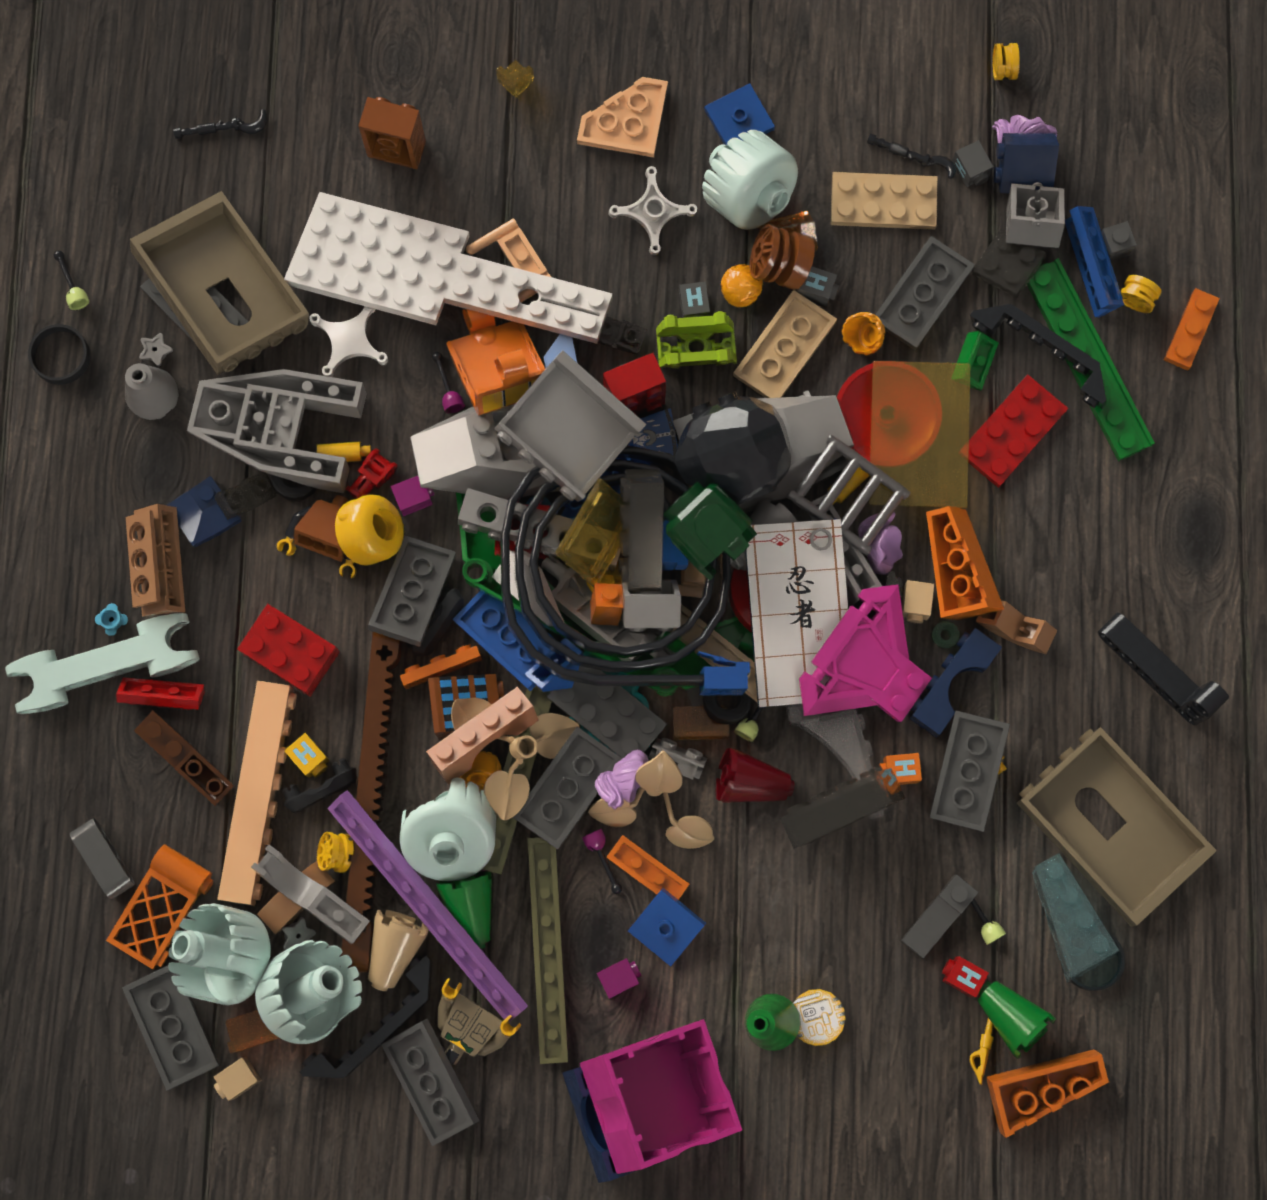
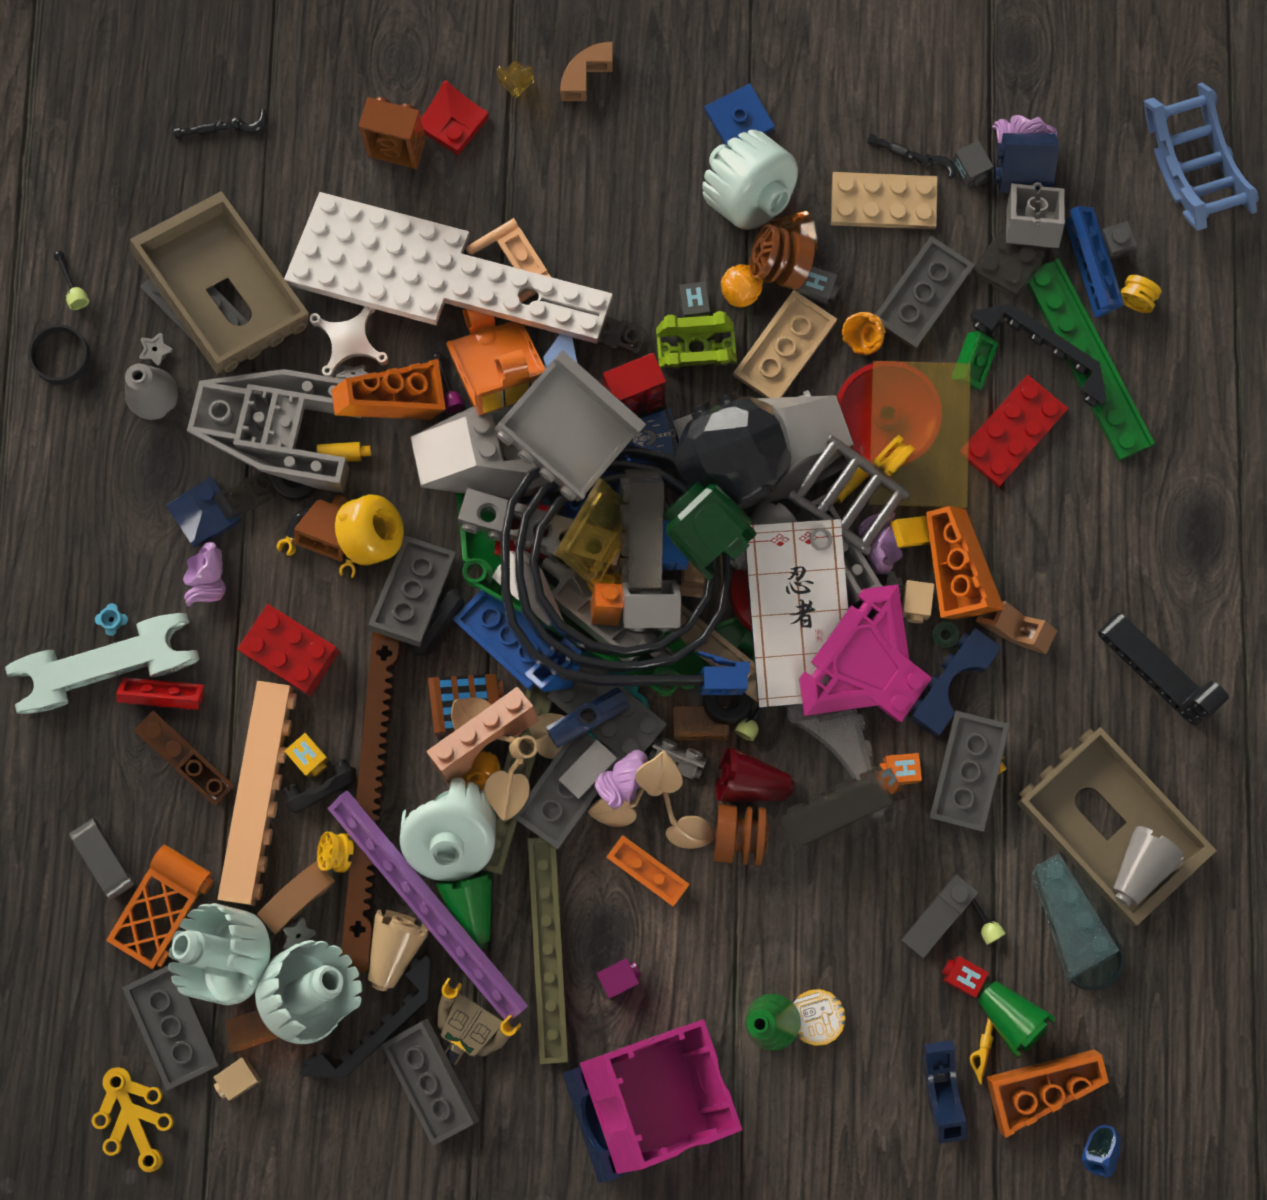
medium nougat brick [126,504,185,618] -> none
light grey piece [251,844,370,944] -> none
red connector [345,448,398,499] -> none
magenta brick [391,476,435,516] -> none
orange plate [400,645,482,690] -> none
light nougat plate [577,77,668,158] -> none
hinge [582,828,622,894] -> none
white piece [609,166,697,256] -> none
blue plate [628,888,706,967] -> none
yellow wheel [992,43,1020,80] -> none
orange plate [1164,288,1220,371] -> none
none -> yellow plant [92,1067,174,1172]
none -> lavender hair [183,542,226,607]
none -> orange wedge [331,359,445,420]
none -> light grey plate [336,365,369,379]
none -> red plate [421,80,489,156]
none -> dark blue piece [545,687,630,749]
none -> light grey tile [559,740,617,799]
none -> medium nougat brick [560,42,613,101]
none -> dark orange wheel [714,804,769,866]
none -> yellow wheel [873,435,915,477]
none -> yellow tile [890,516,930,548]
none -> dark blue arch [922,1040,967,1144]
none -> blue rock [1082,1125,1121,1178]
none -> light grey cone [1113,826,1184,907]
none -> medium blue fence [1144,83,1259,231]

